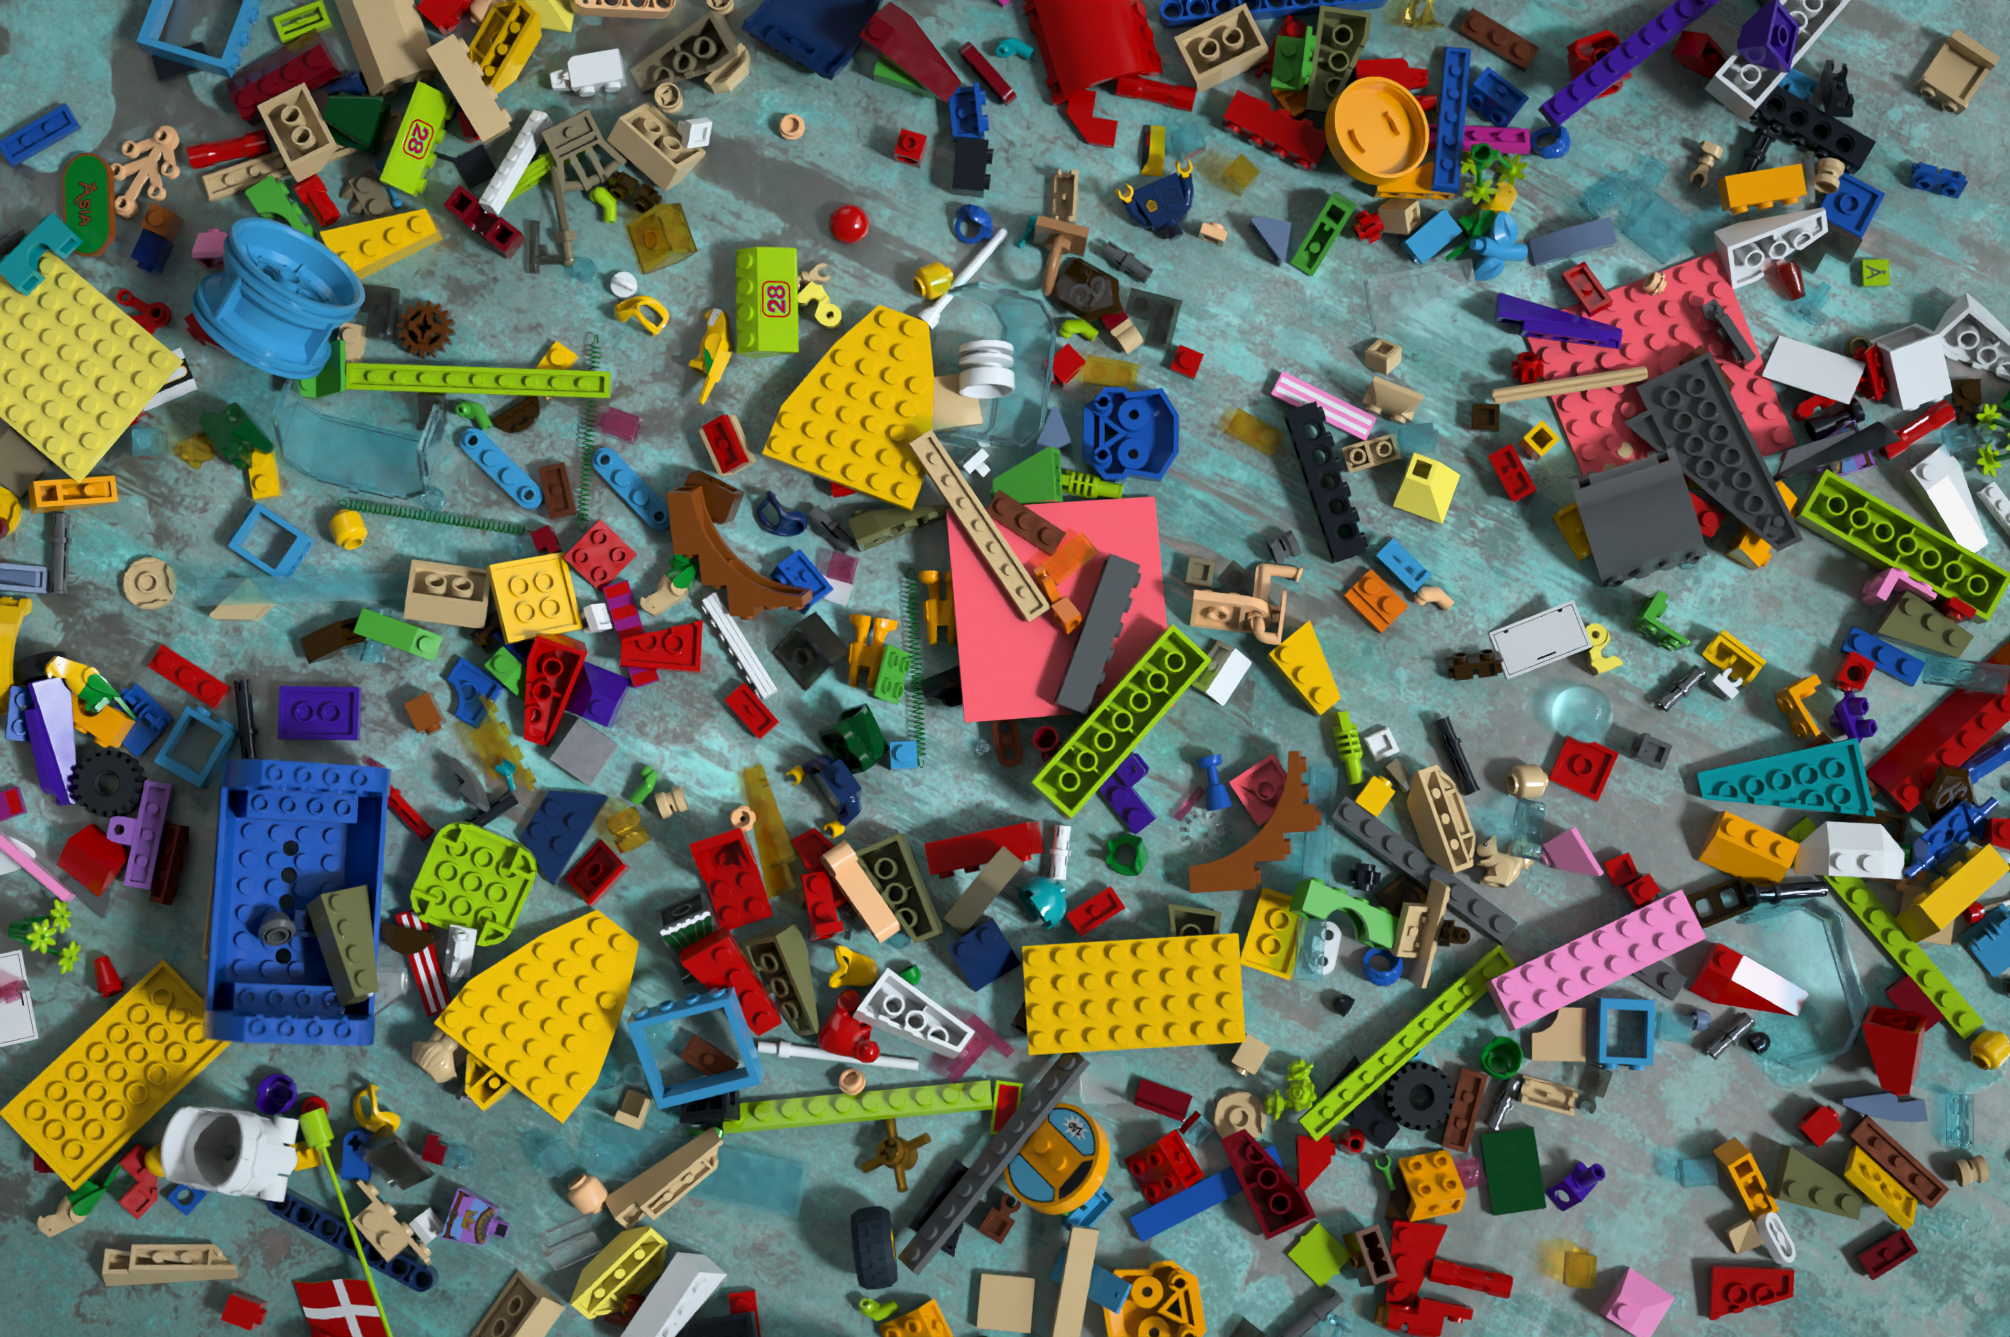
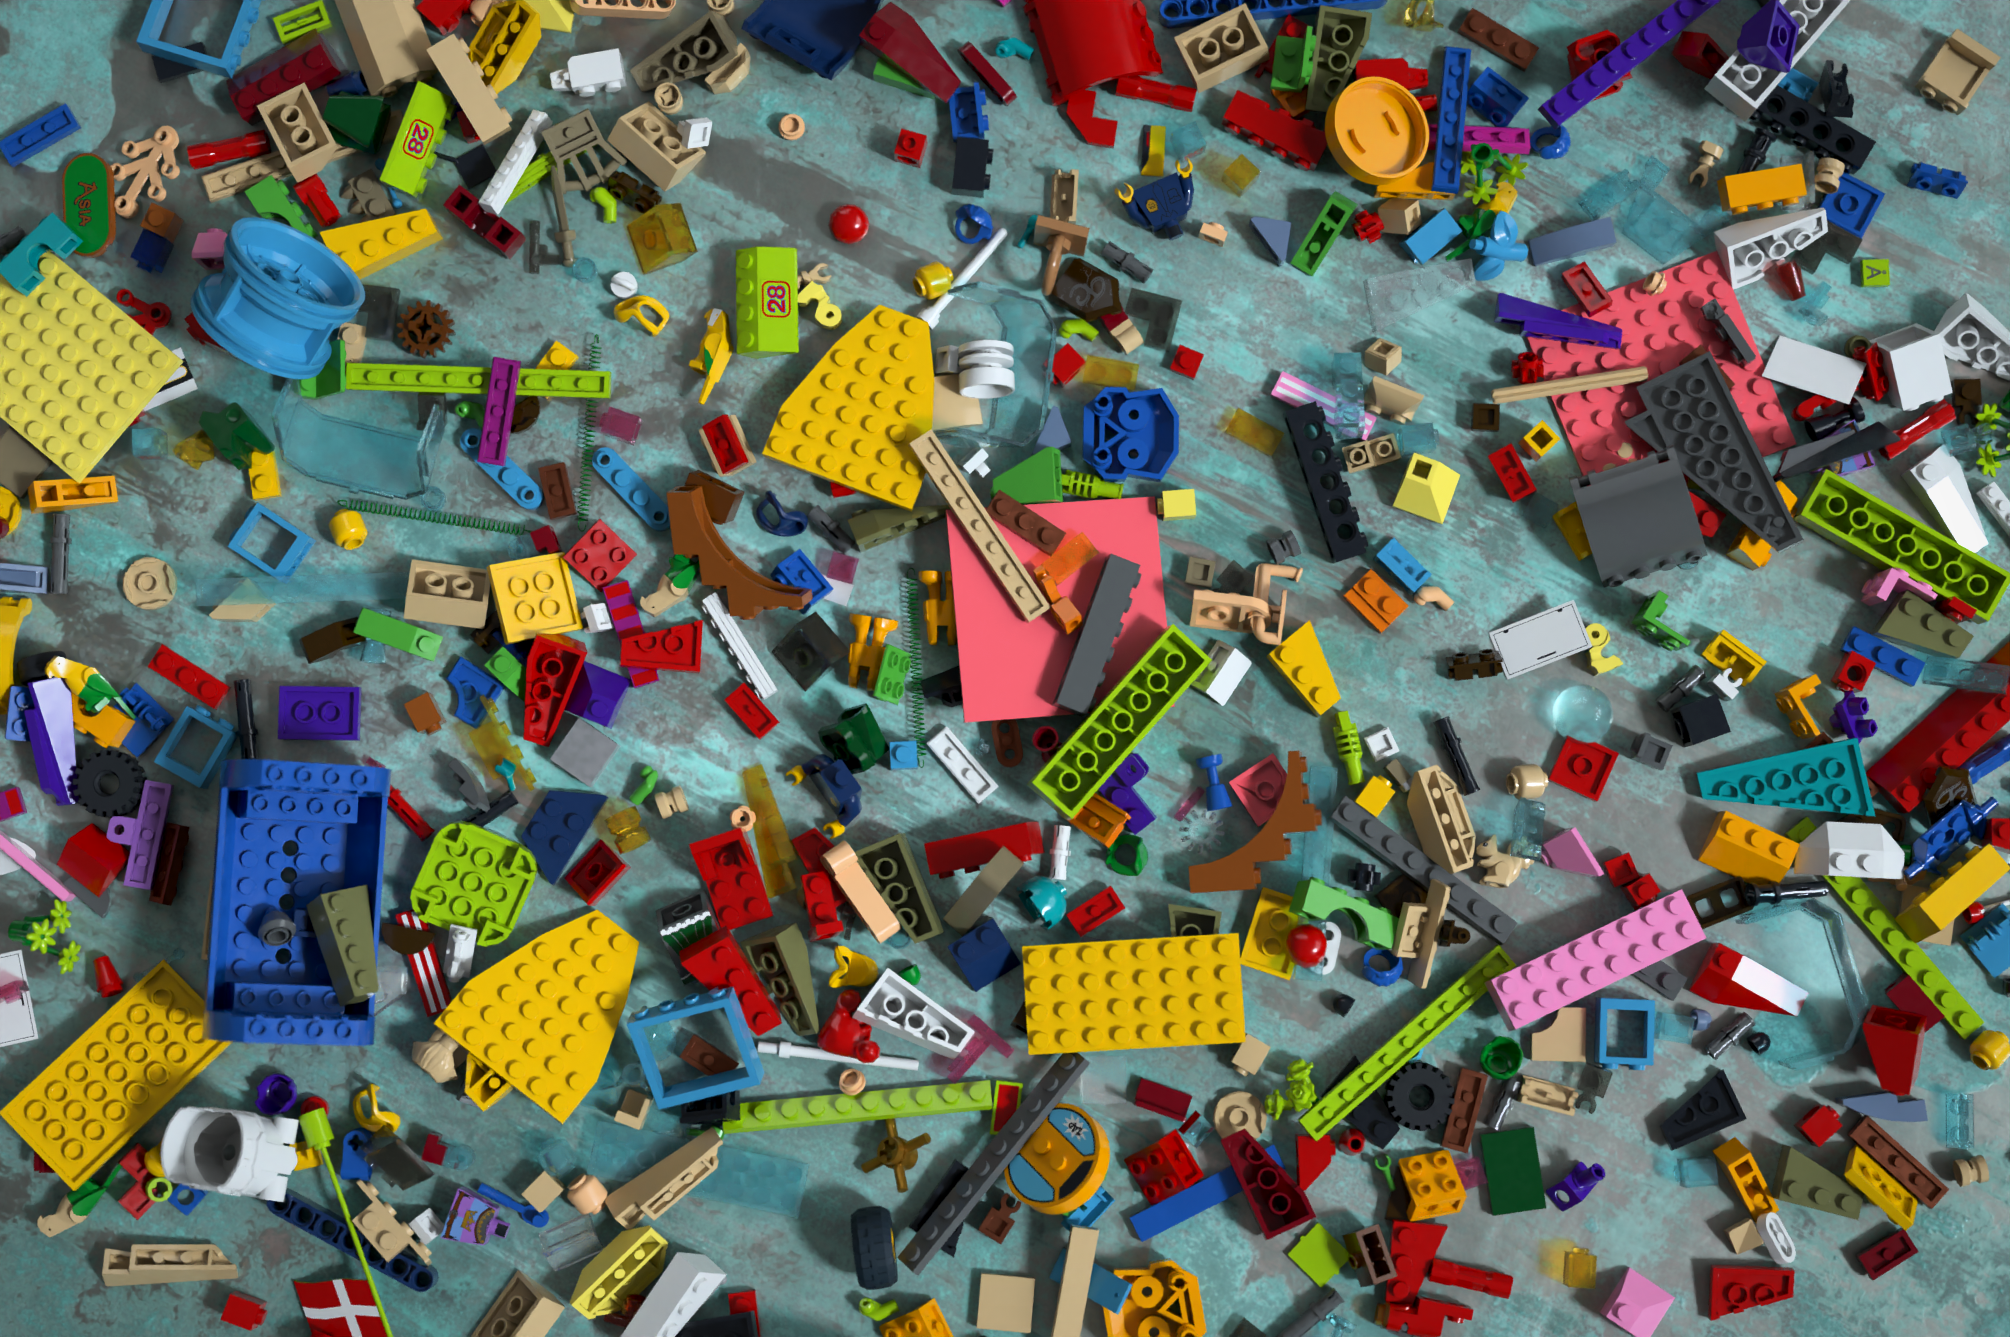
none -> lime bush [145,1177,172,1202]
none -> magenta tile [477,357,521,466]
none -> blue piece [477,1183,549,1228]
none -> tan panel [521,1169,567,1212]
none -> white tile [926,726,999,804]
none -> white tile [935,345,965,376]
none -> orange plate [1067,793,1131,848]
none -> light yellow brick [1157,489,1196,521]
none -> red hair [1286,924,1327,968]
none -> clear light blue arch [1331,352,1365,439]
none -> black wing [1659,1069,1747,1151]
none -> black head [1670,694,1731,748]

